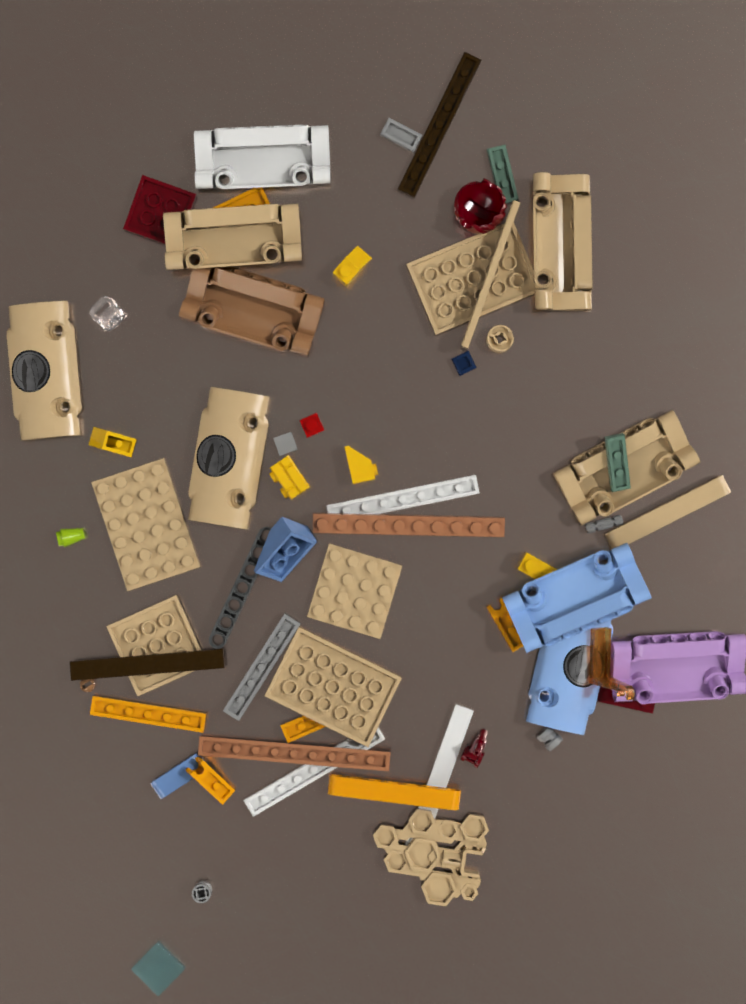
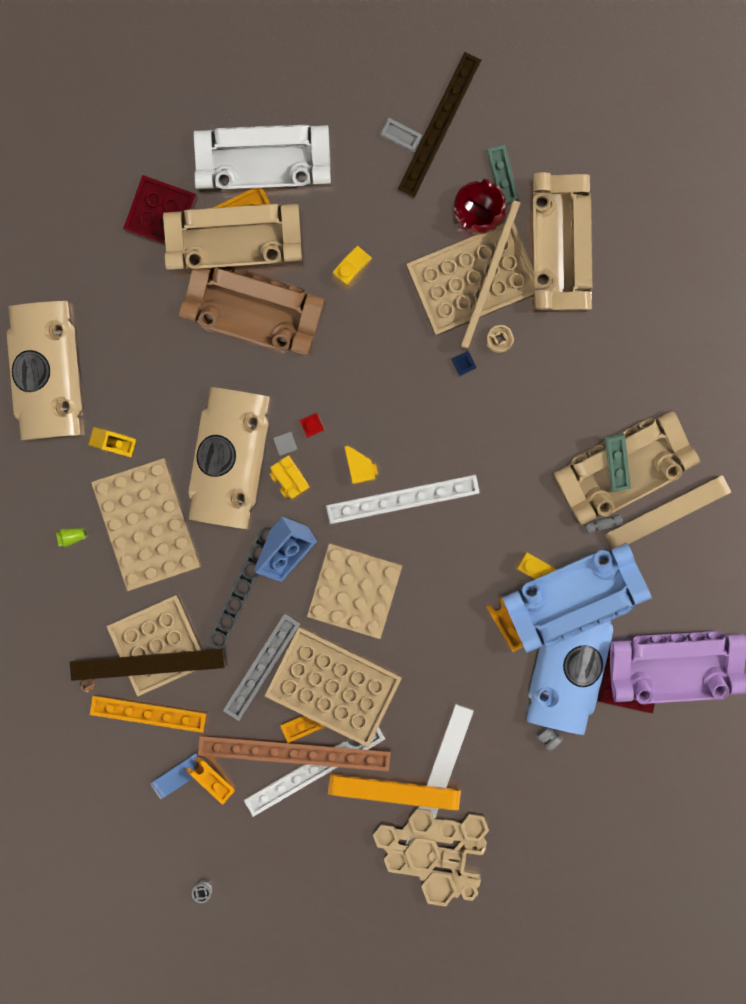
clear piece [90,296,124,331] -> none
clear light blue tile [131,941,186,996] -> none
nougat plate [313,513,505,537] -> none
dark red piece [460,729,487,768] -> none
clear orange hinge [589,627,635,700] -> none

